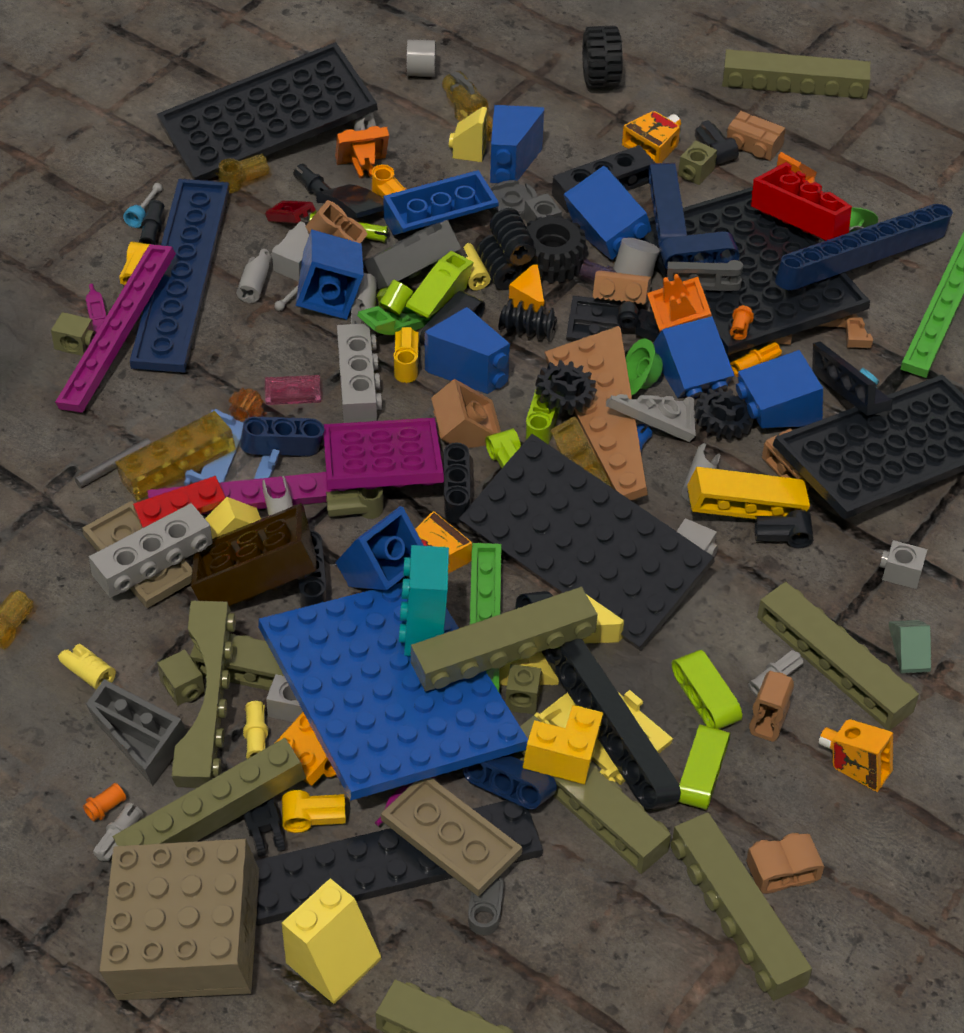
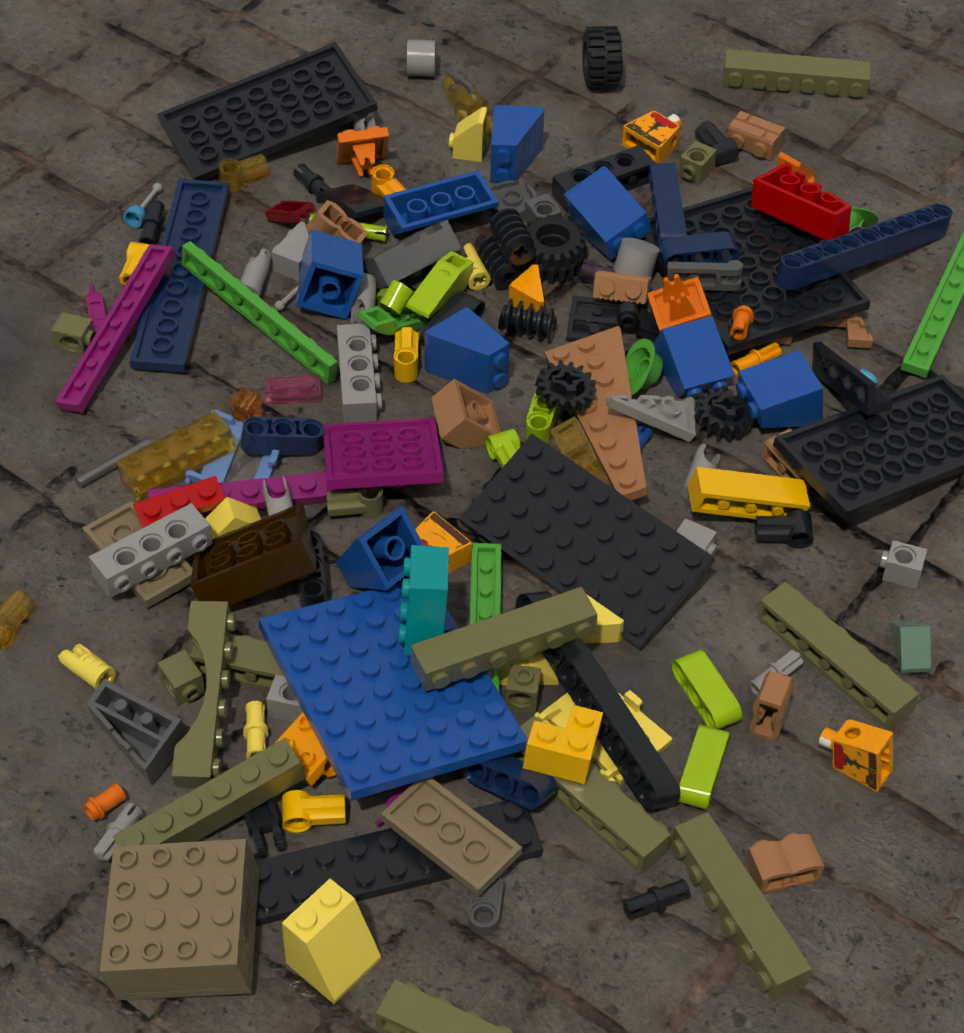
black beam [444,442,470,524] -> none
none -> bright green plate [182,241,338,385]
none -> black pin [622,878,691,920]

